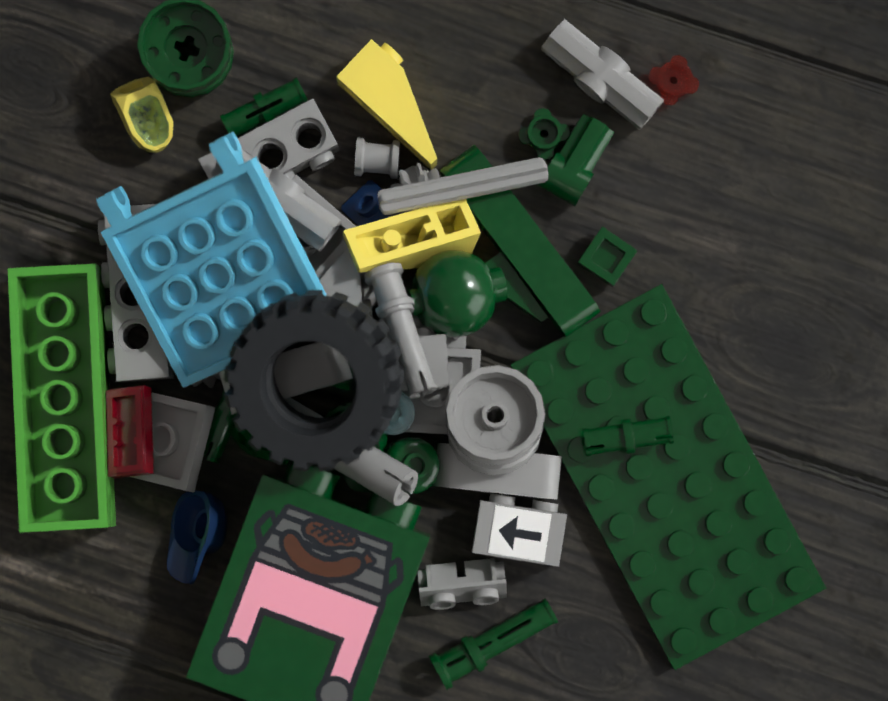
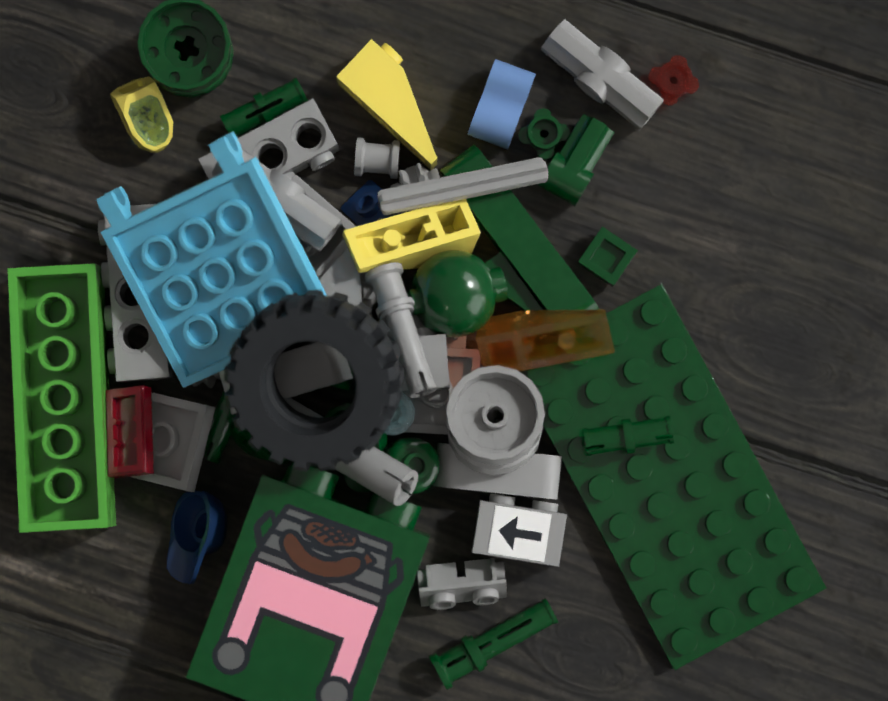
none -> medium blue axle [467,59,536,150]
none -> clear orange slope [476,309,615,371]

